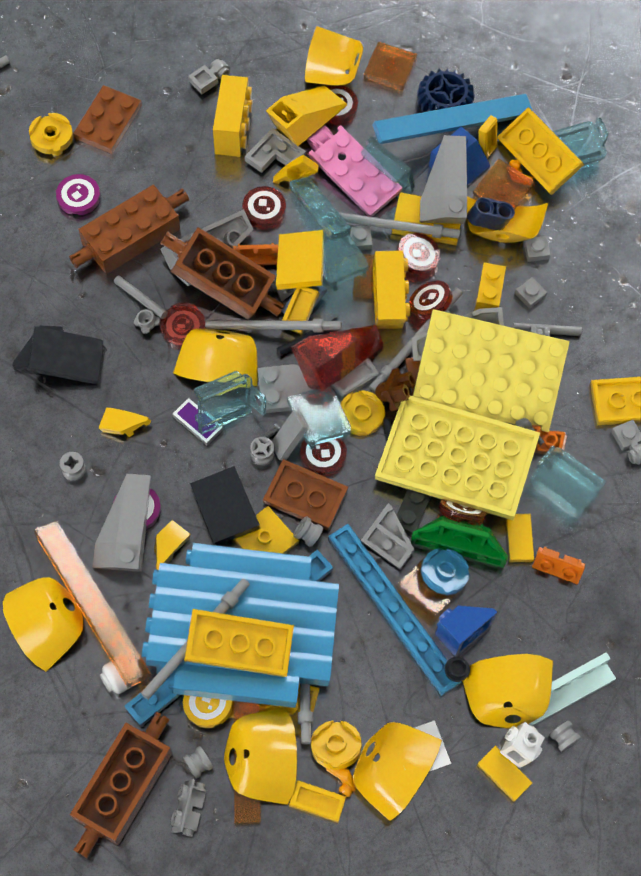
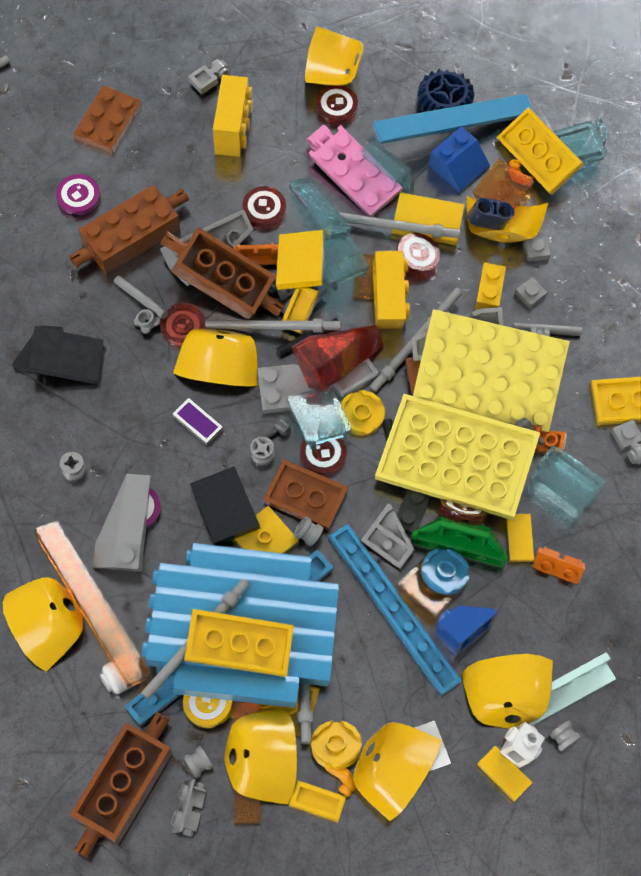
yellow plate [29,113,73,156] -> none
yellow slope [99,407,151,437] -> none
yellow slope [154,520,191,570] -> none
clear light blue piece [194,371,266,434] -> none
light grey plate [245,128,306,173] -> none
yellow slope [266,86,347,147] -> none
light grey tile [272,410,309,460] -> none
yellow slope [273,154,319,186] -> none
light grey plate [348,226,372,251] -> none
clear orange plate [364,42,417,91] -> none
reddish brown hips [375,368,416,411] -> none
clear red tile [409,280,453,320] -> none
light grey wedge [420,135,467,224] -> none
black plate [444,657,470,682] -> none
yellow tile [479,115,498,159] -> none

